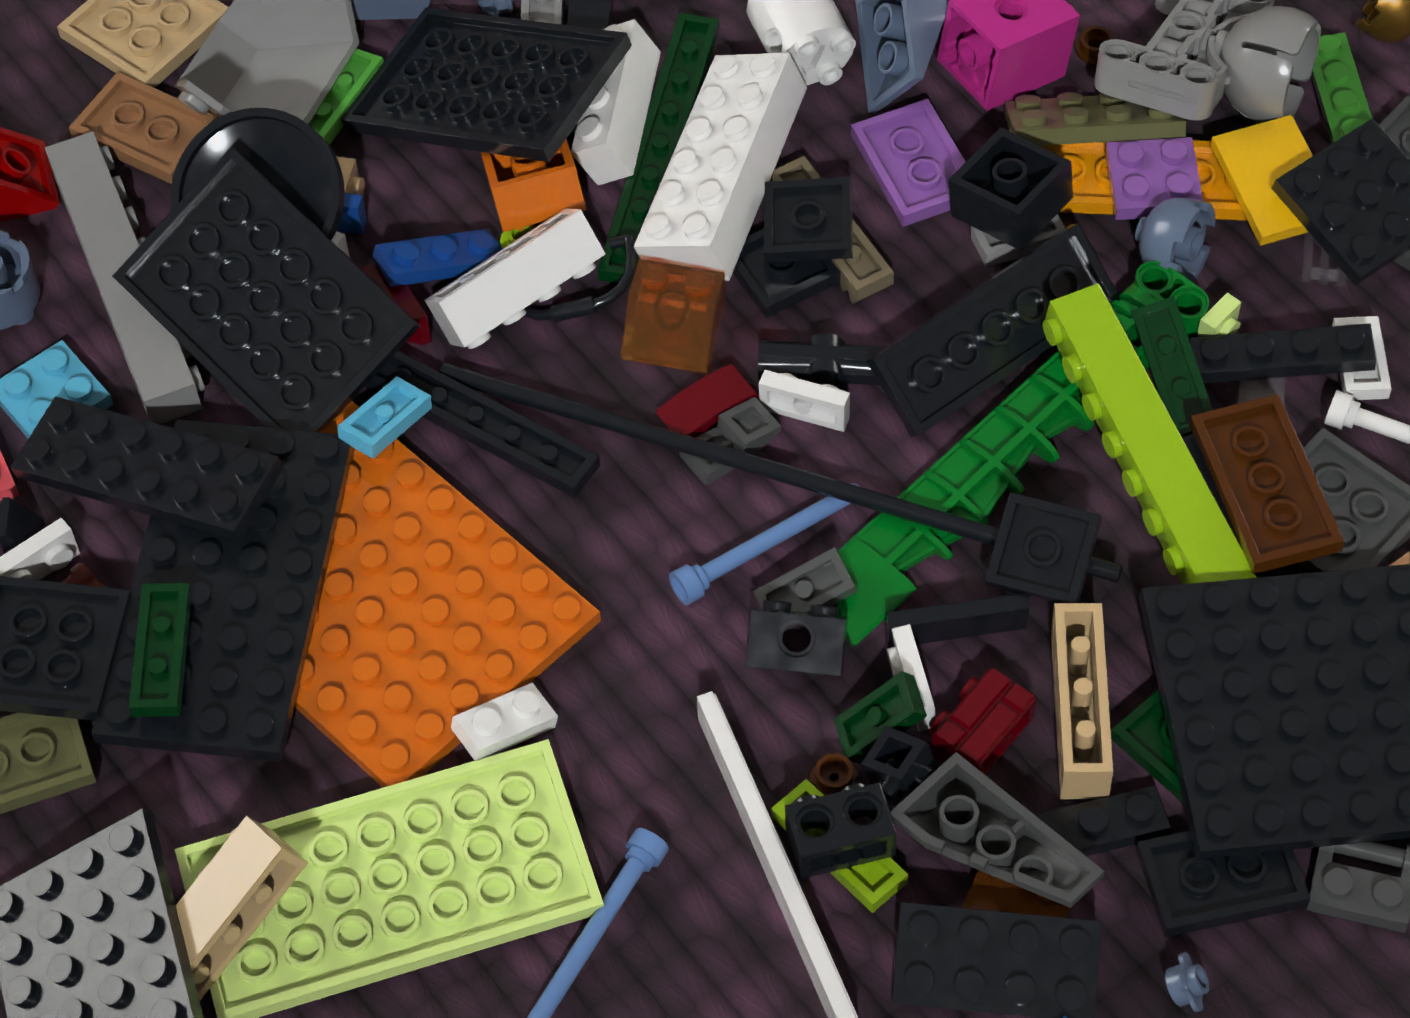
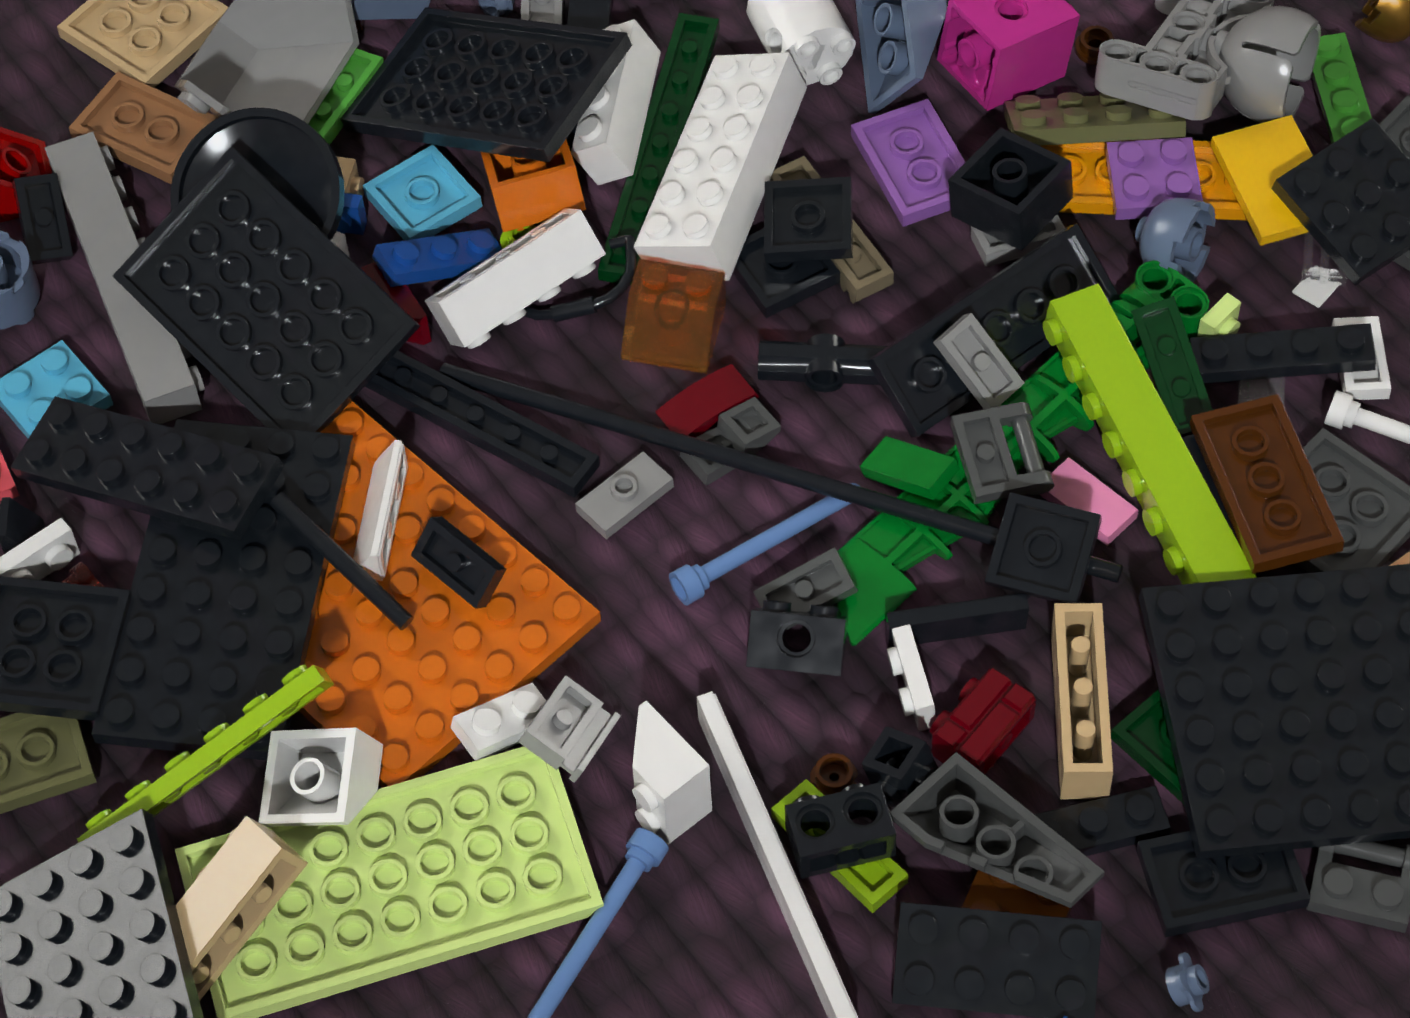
dark green plate [129,583,192,717] -> none
medium azure plate [337,376,432,459] -> none
white plate [759,369,850,432] -> none
dark green plate [834,671,927,764] -> none
none -> black plate [12,173,73,265]
none -> lime plate [77,664,334,842]
none -> white slope [259,727,383,827]
none -> black bar [270,492,414,630]
none -> white slope [353,440,408,581]
none -> medium azure plate [363,144,482,240]
none -> black plate [411,516,506,608]
none -> light grey plate [518,675,621,783]
none -> light grey plate [575,451,674,540]
none -> white slope [632,701,712,845]
none -> green tile [859,436,960,500]
none -> light grey plate [933,313,1024,409]
none -> dark grey plate [950,402,1054,505]
none -> bright pink tile [1040,457,1138,546]
none -> white sticker [1292,265,1342,308]

